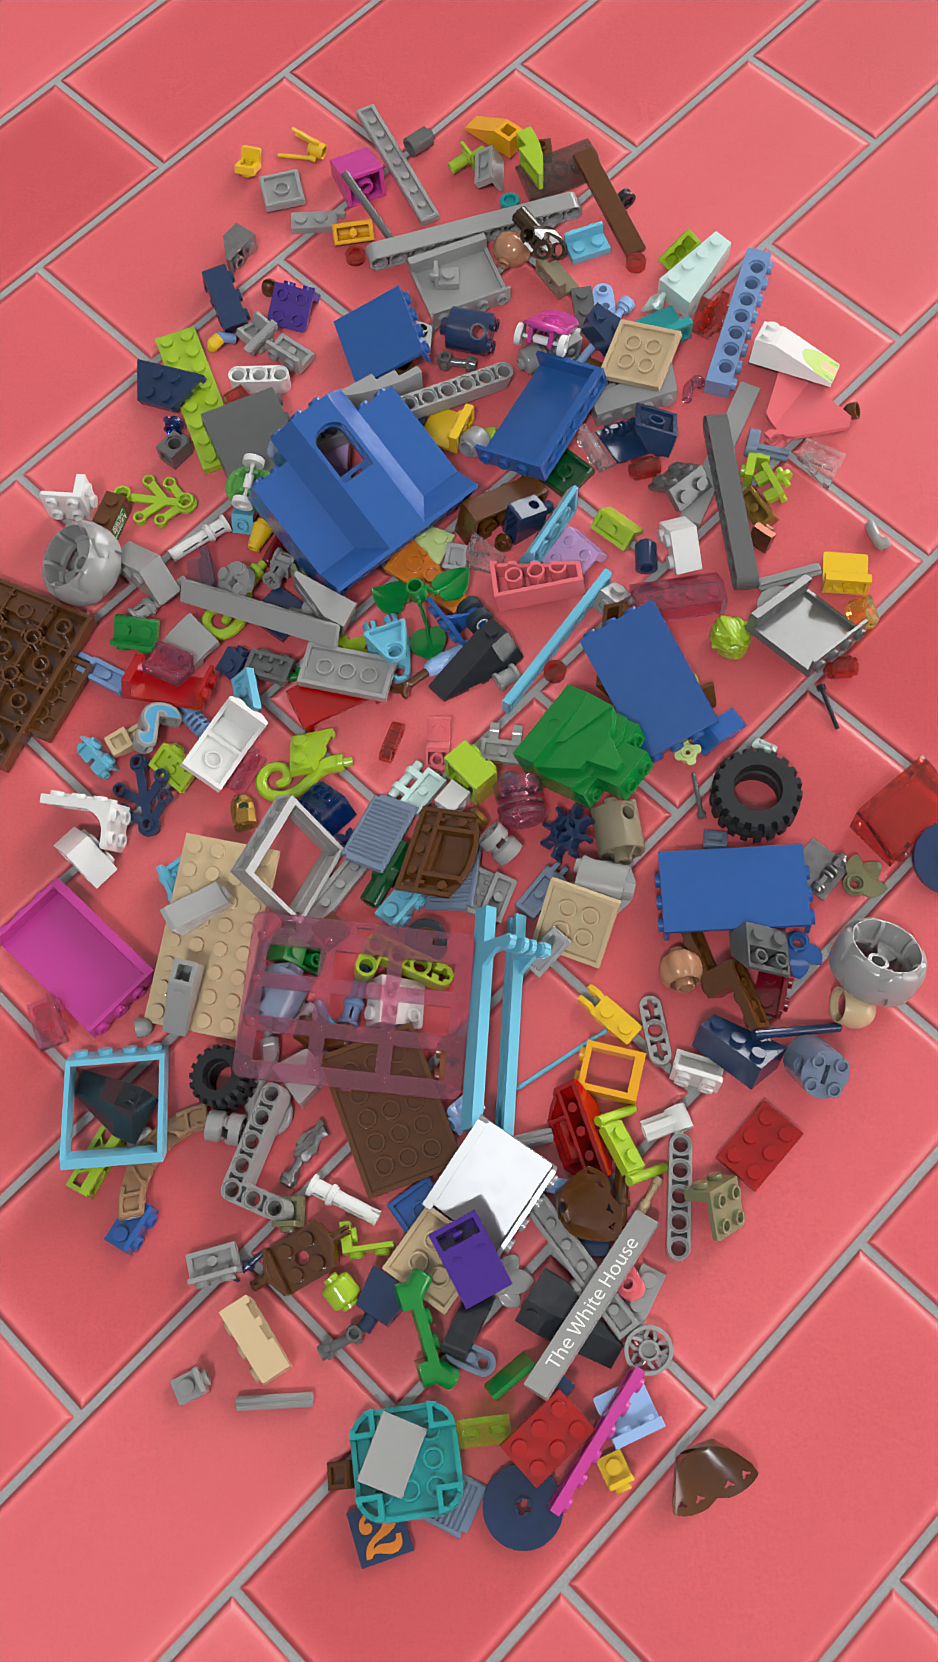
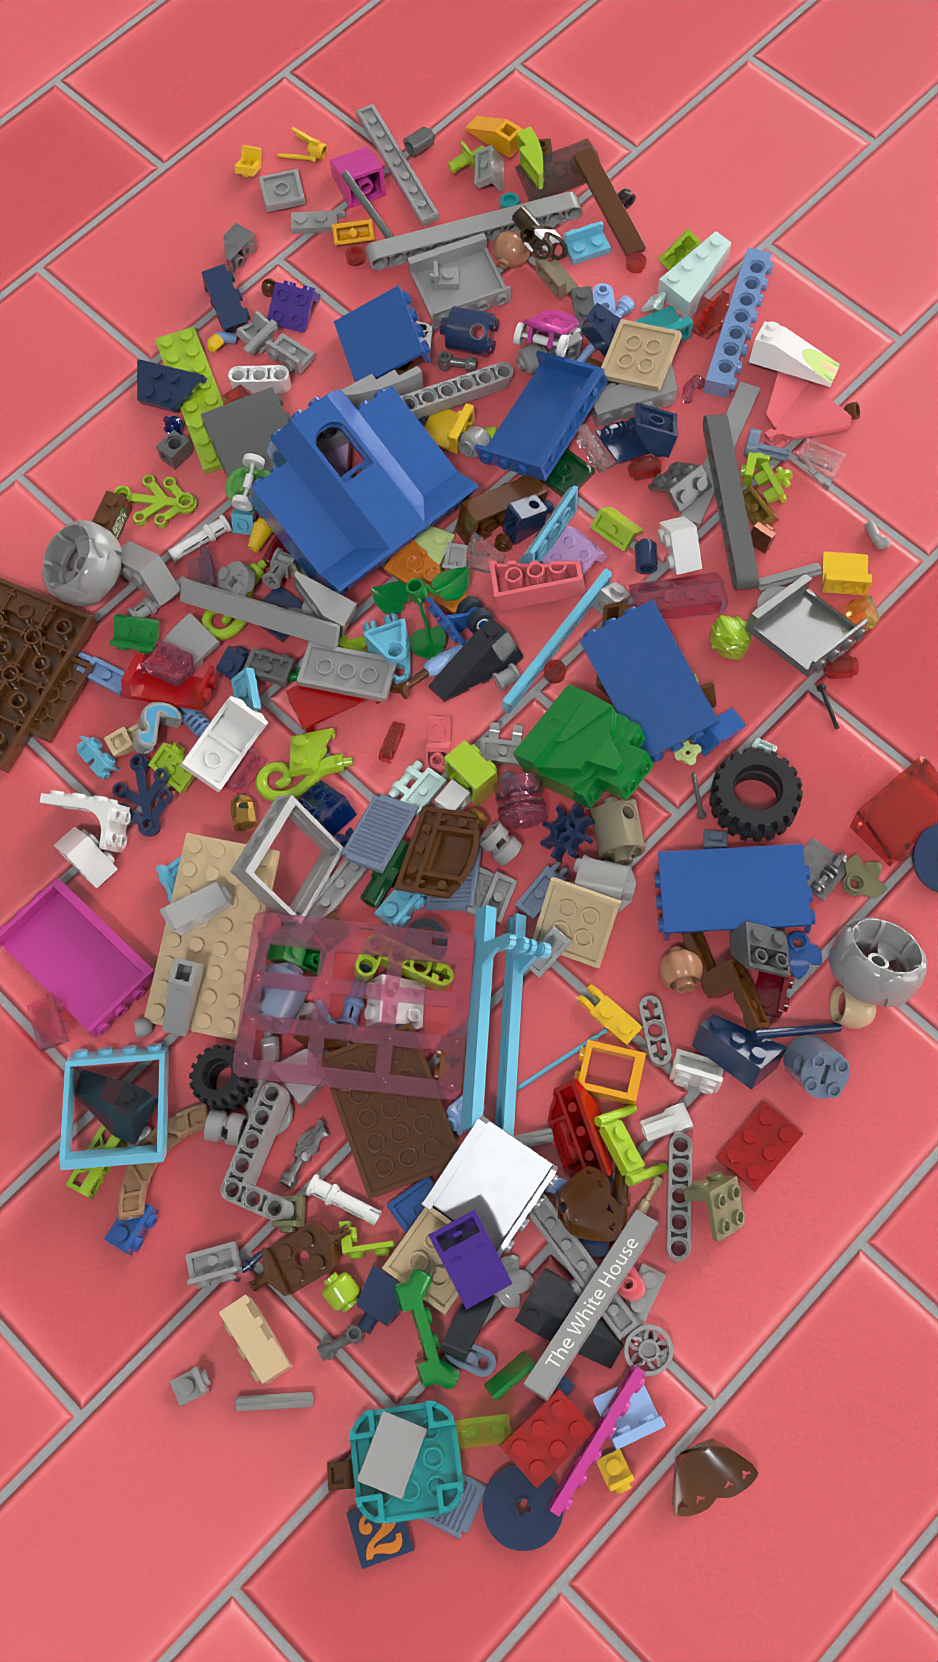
white bracket [39,474,98,521] -> none

